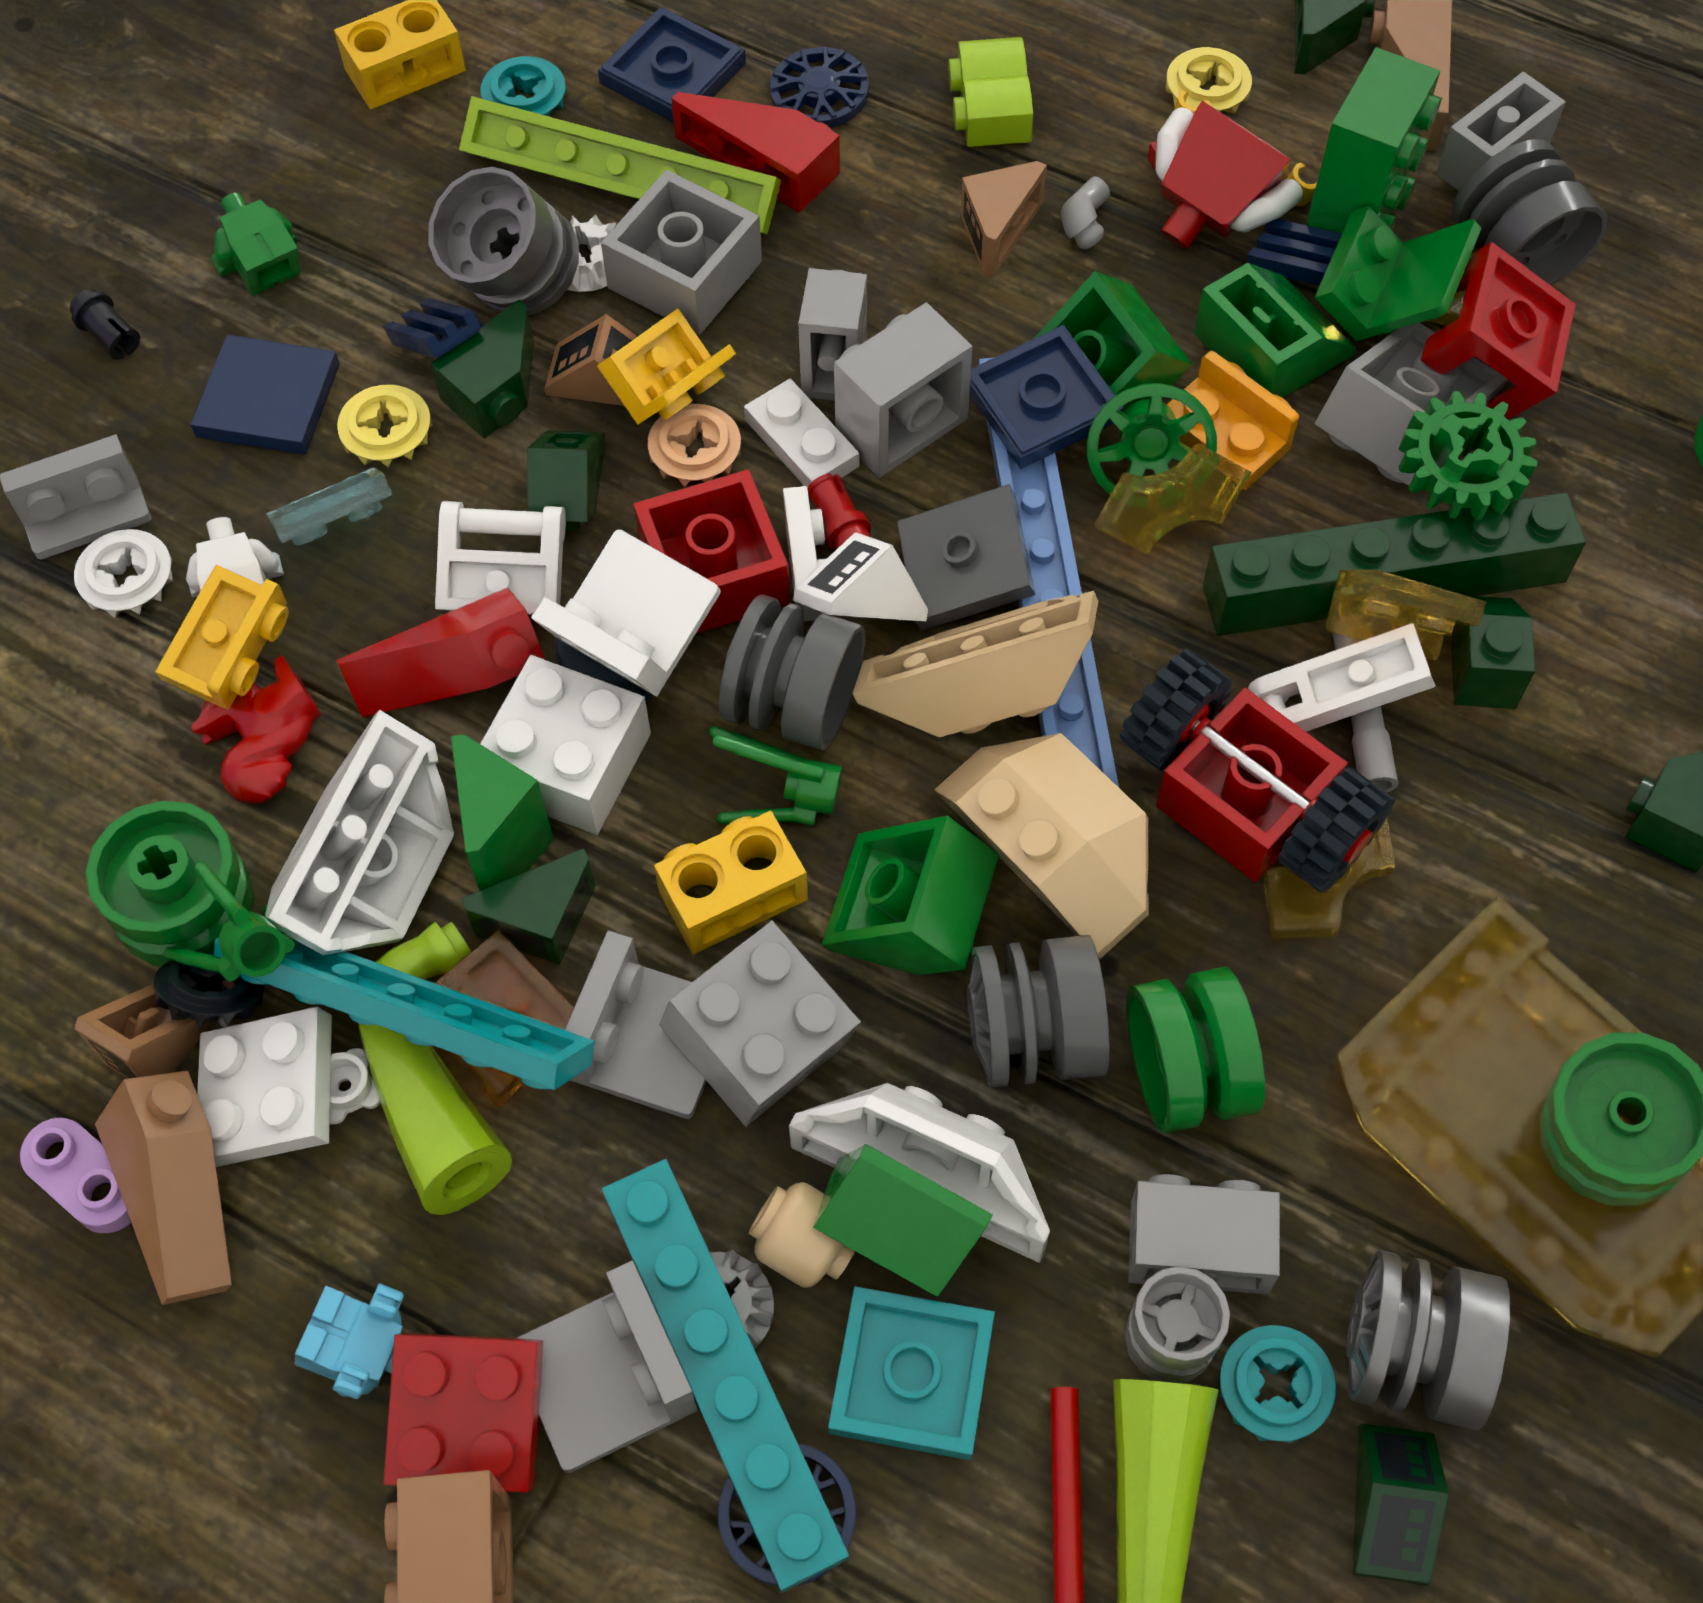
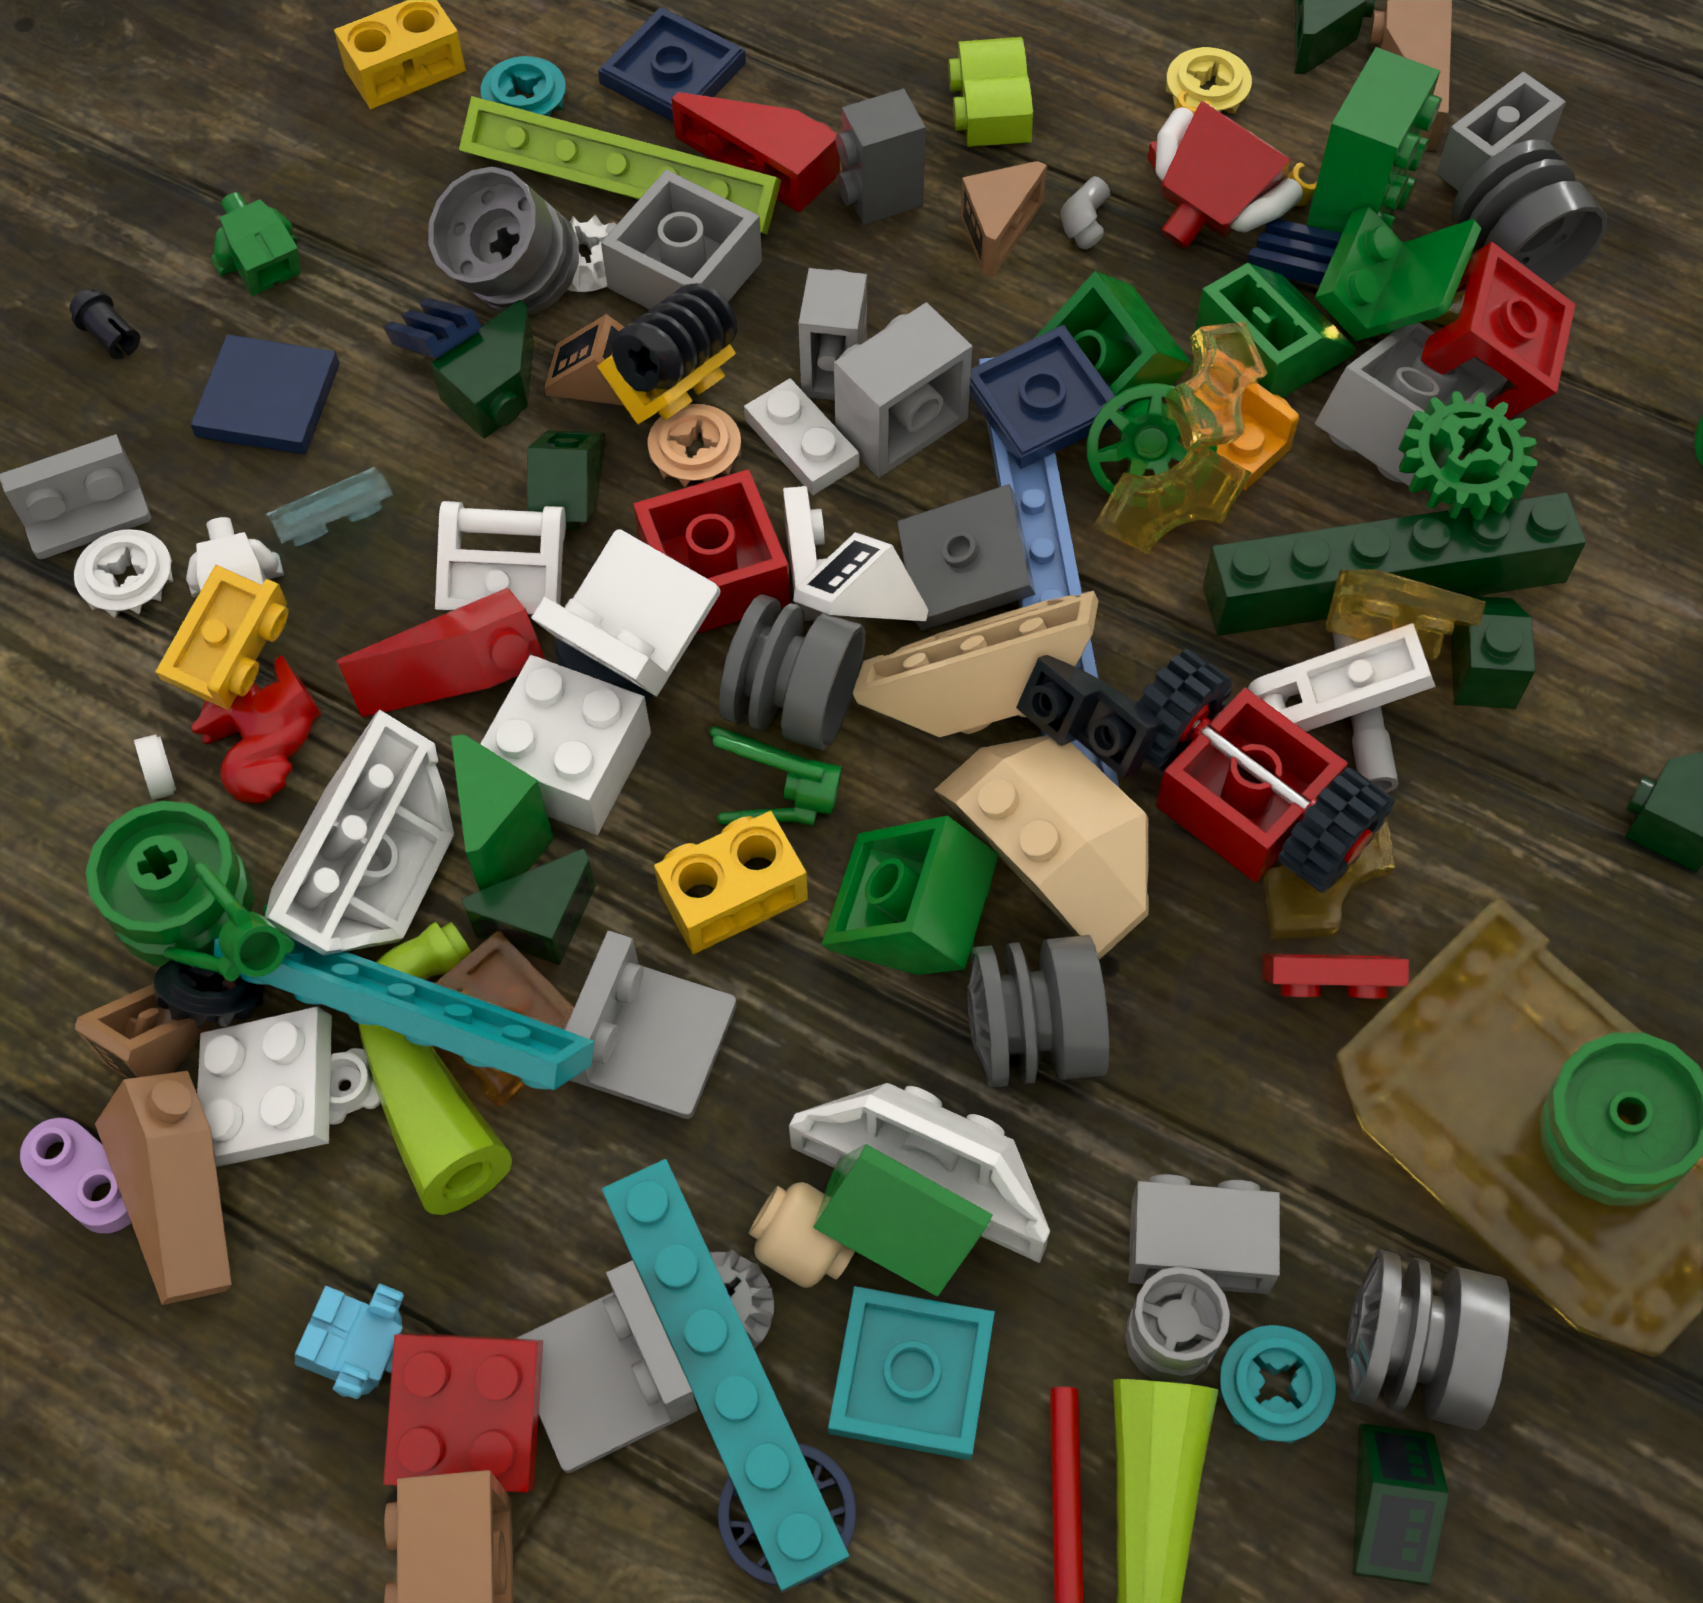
light yellow gear [337,385,433,468] -> none
light grey brick [659,920,861,1127] -> none
dark blue wheel [770,46,869,127] -> none
red pin [807,473,871,550] -> none
green wheel [1126,967,1265,1133] -> none
none -> white tile [134,734,176,801]
none -> black piece [612,283,737,392]
none -> dark grey brick [836,88,926,225]
none -> black slope [1016,655,1164,779]
none -> clear yellow tile [1165,322,1267,450]
none -> red plate [1262,953,1409,998]

